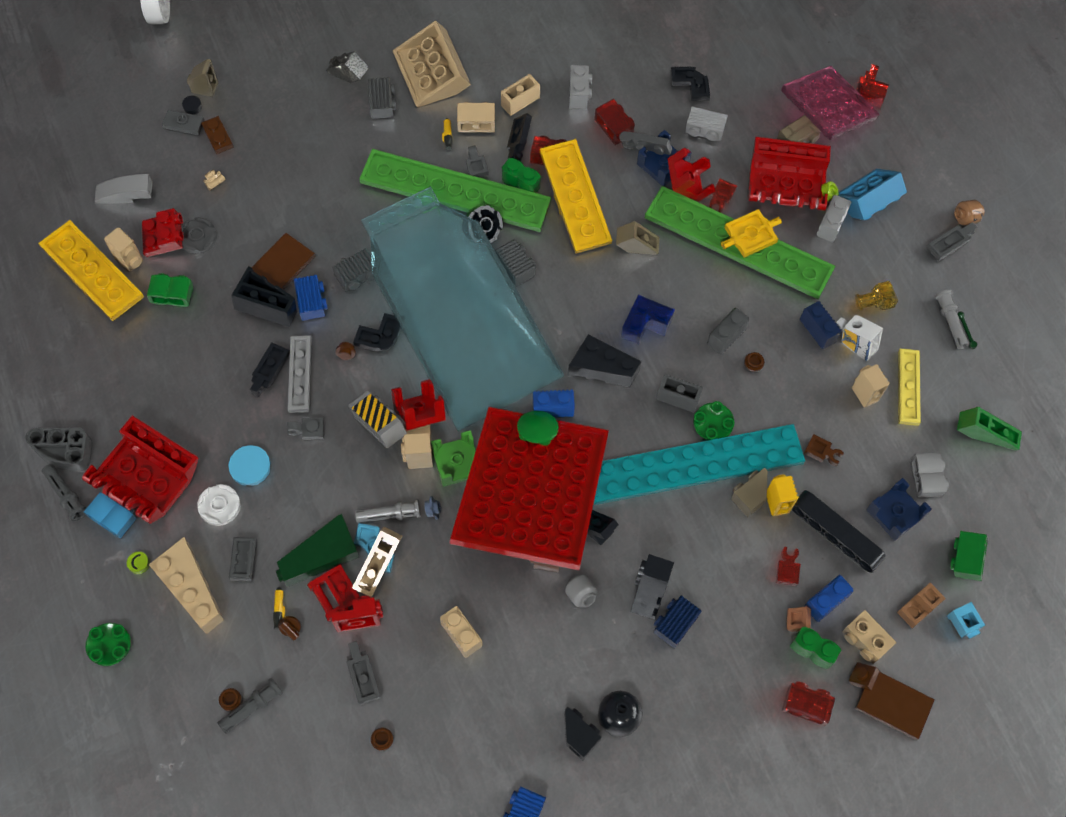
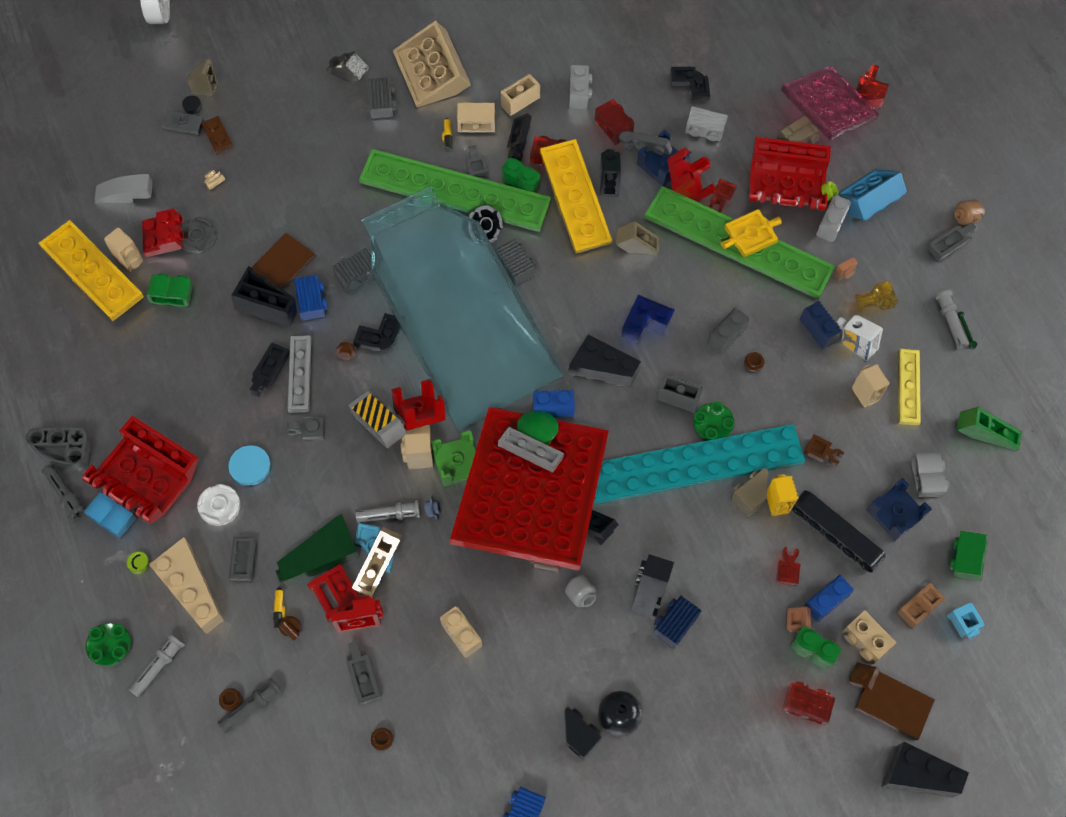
none -> light grey pin [128,634,185,698]
none -> light grey plate [498,427,564,473]
none -> black torso [600,149,621,196]
none -> nougat plate [834,257,858,281]
none -> black wedge [882,742,969,797]

